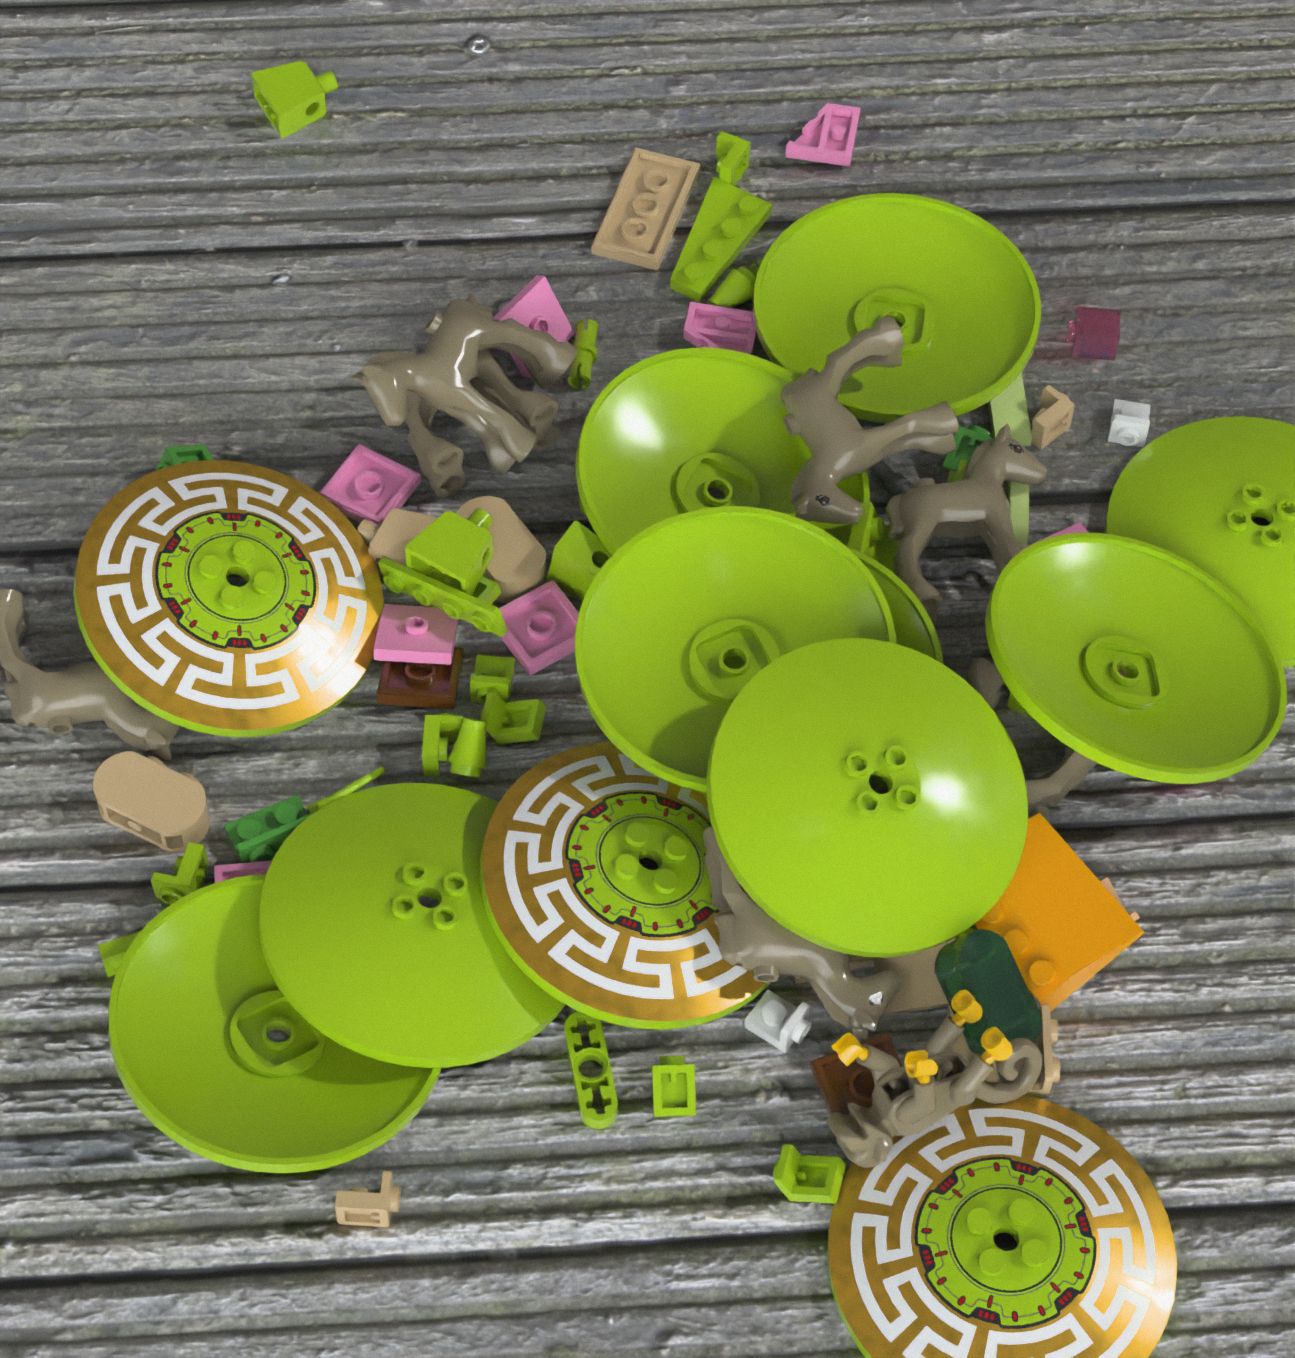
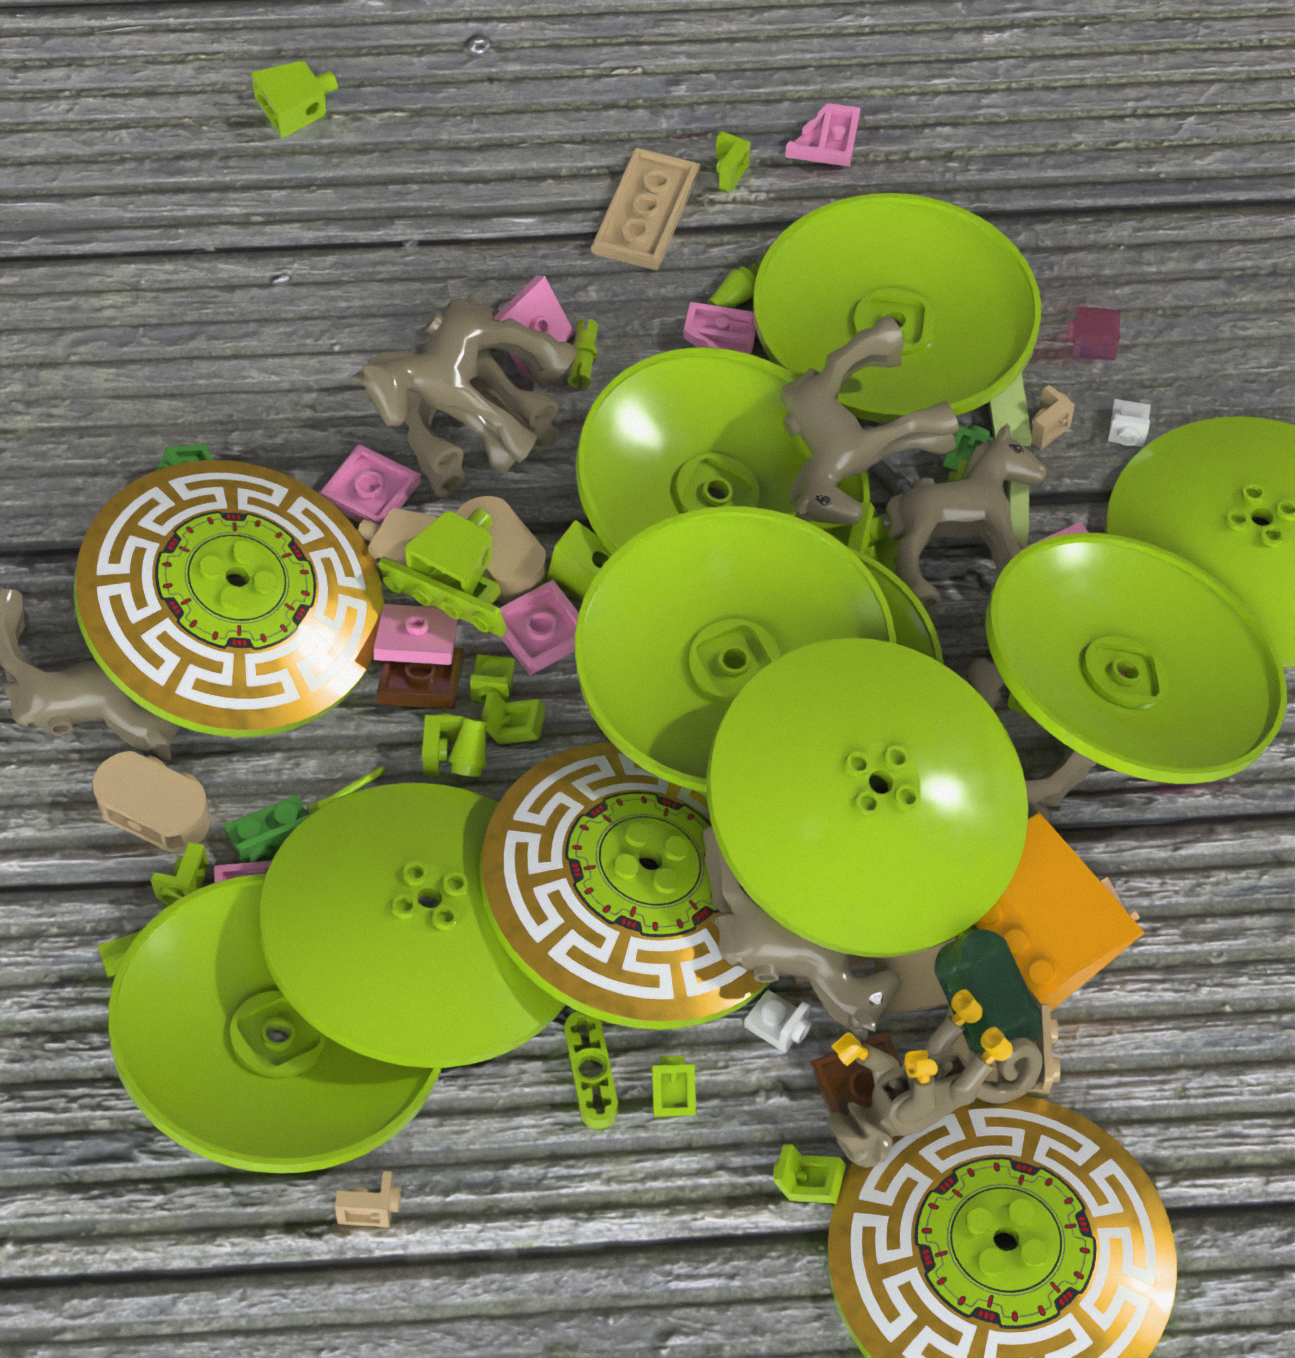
lime wing [670,177,773,303] -> none

